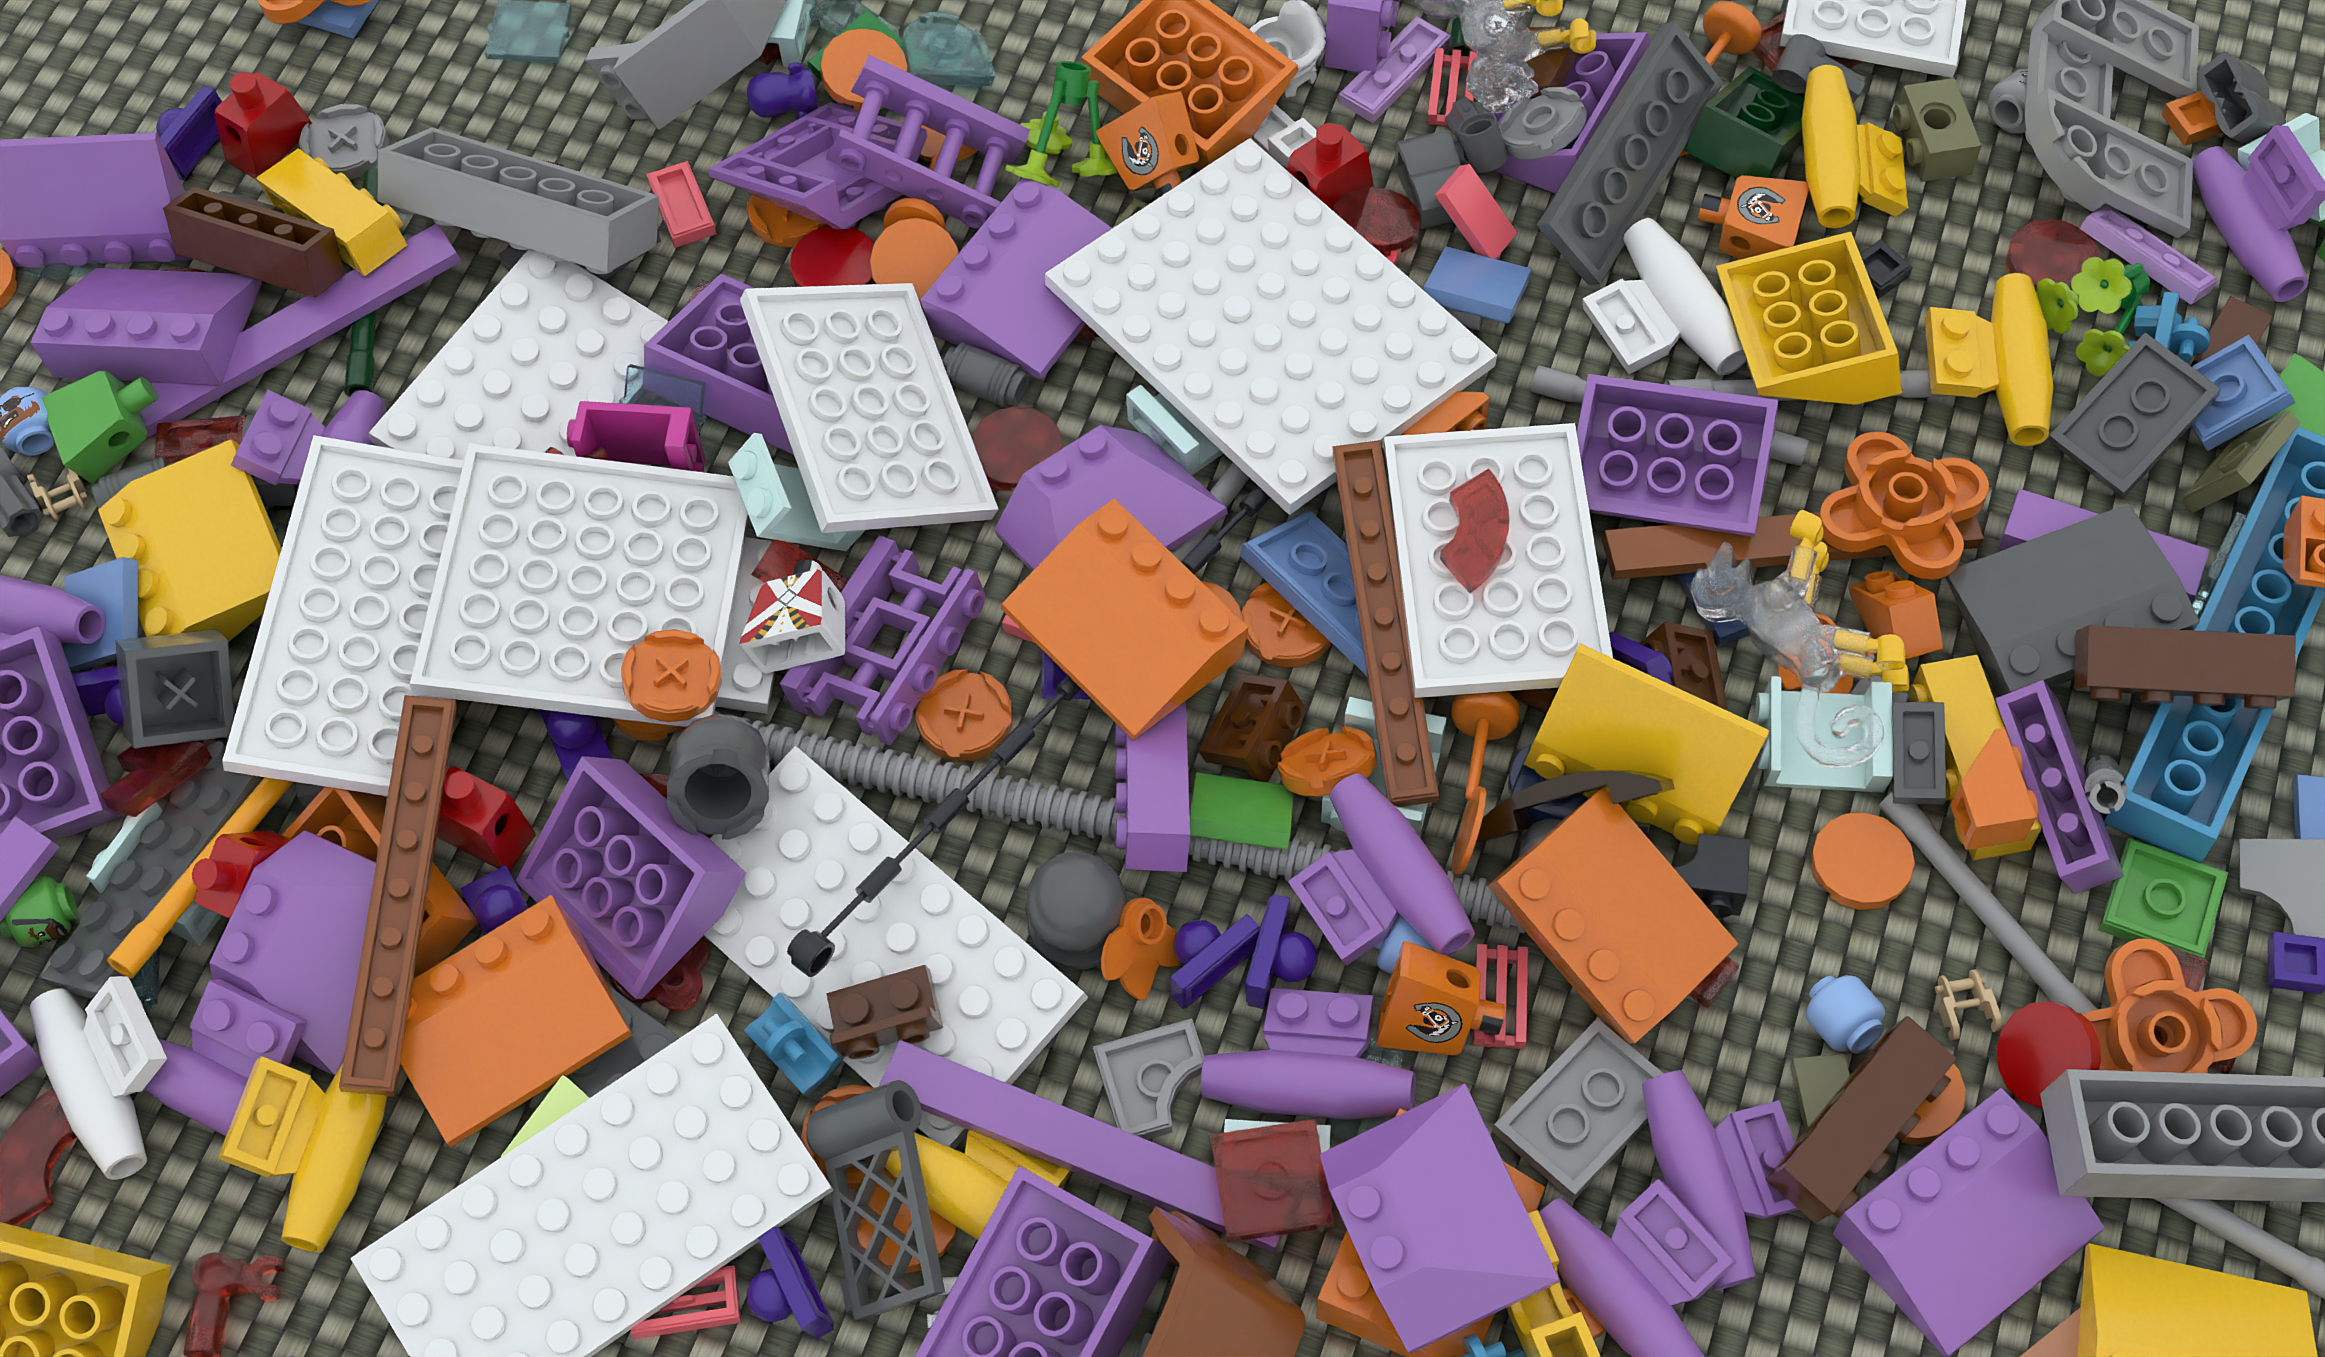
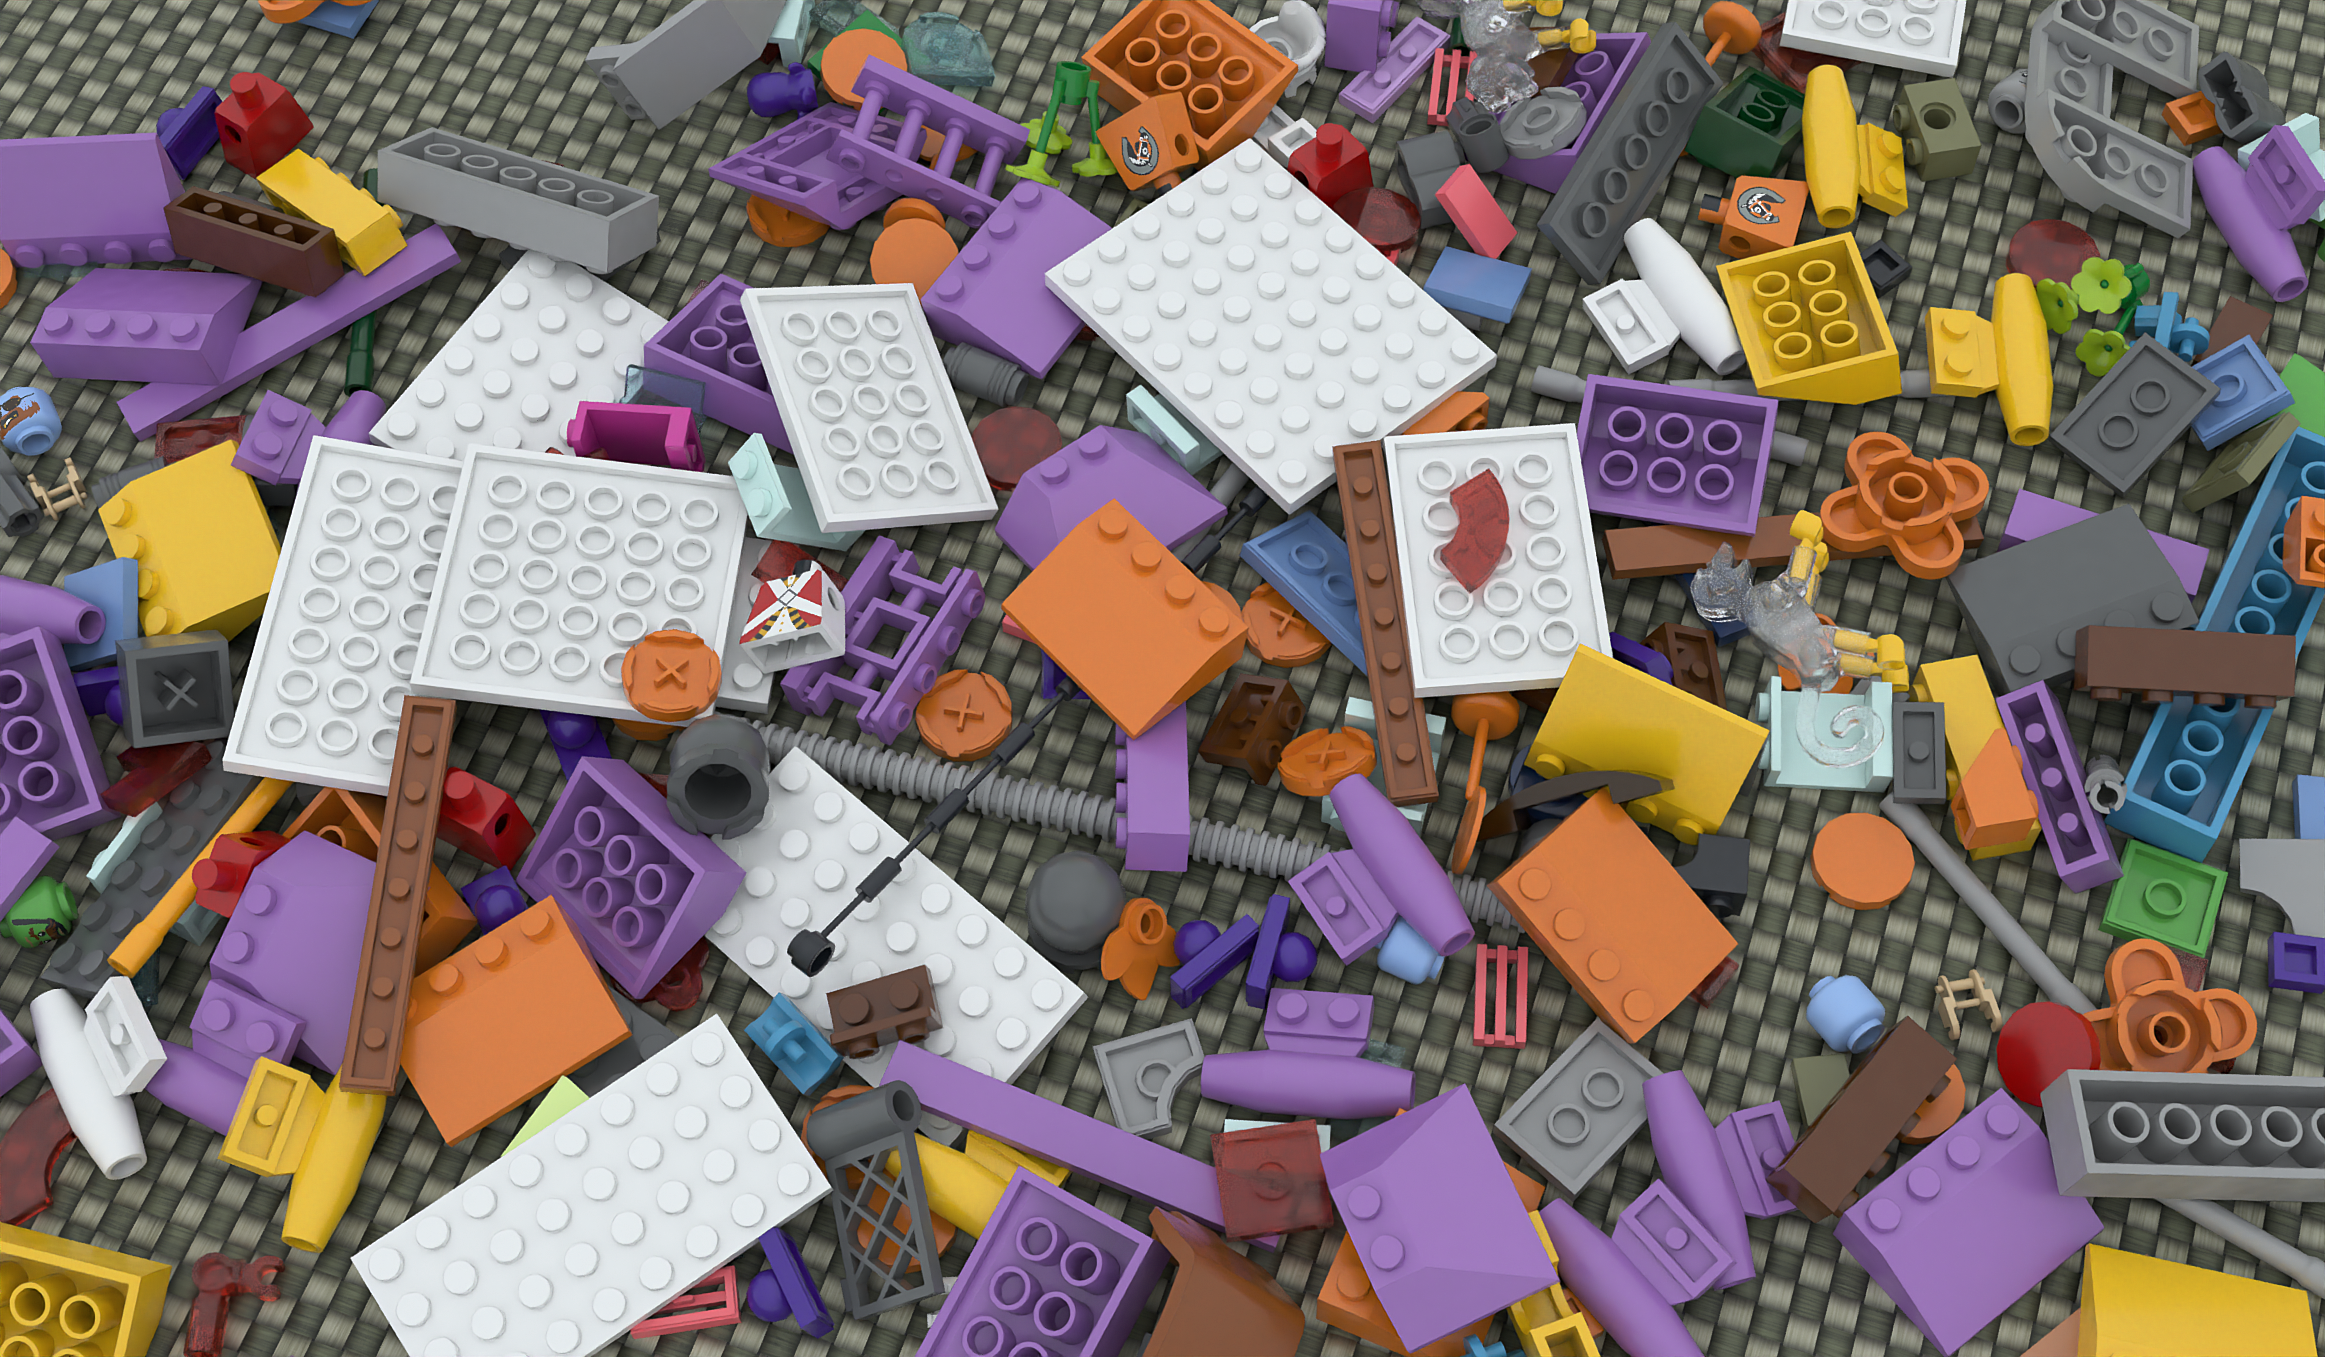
bright green torso [42,371,158,484] -> none
light grey tile [299,104,389,180] -> none
clear light blue piece [485,0,572,63] -> none
coral tile [646,161,717,248] -> none
red tile [790,225,875,287] -> none
bright green tile [1190,772,1293,850] -> none
orange torso [1376,941,1505,1055] -> none
dark grey piece [1772,34,1865,104] -> none
orange slope [1848,570,1943,660] -> none
lavender tile [2079,205,2218,305] -> none
clear light blue piece [2192,512,2246,617] -> none

